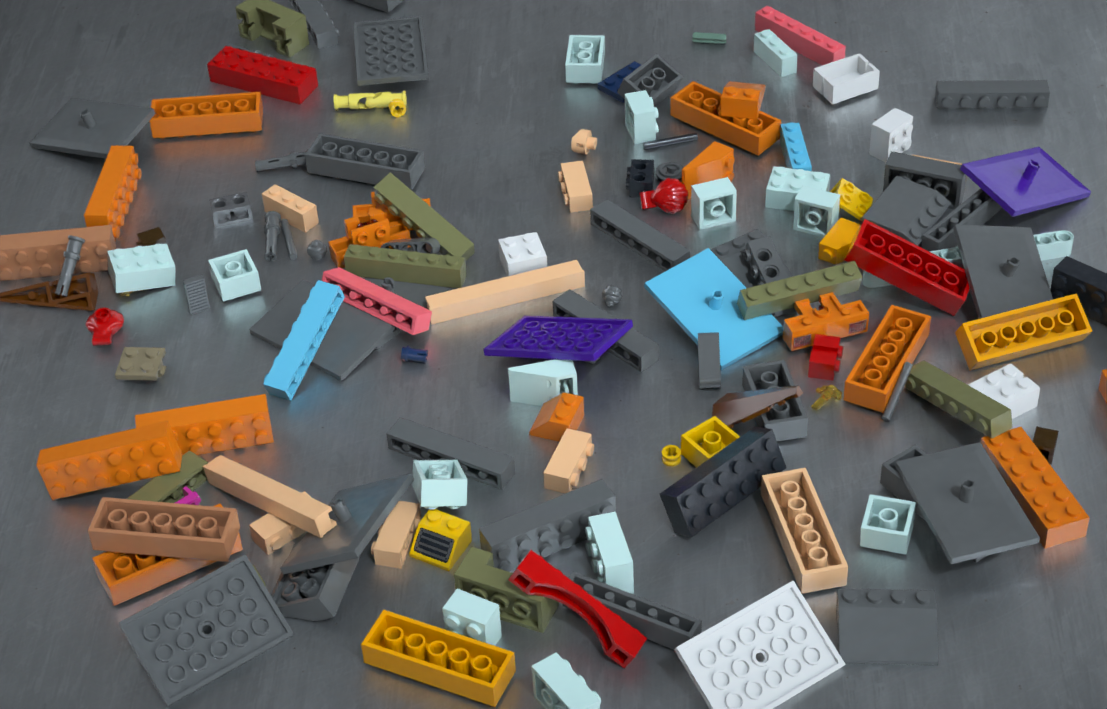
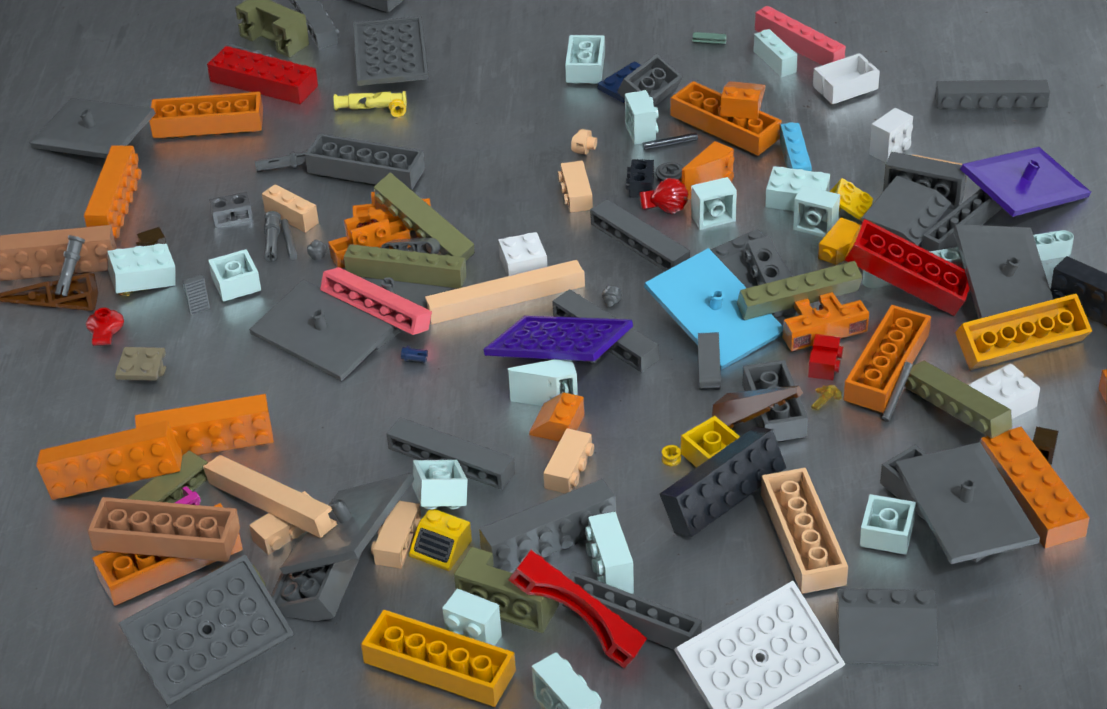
medium azure brick [263,280,345,401] -> none

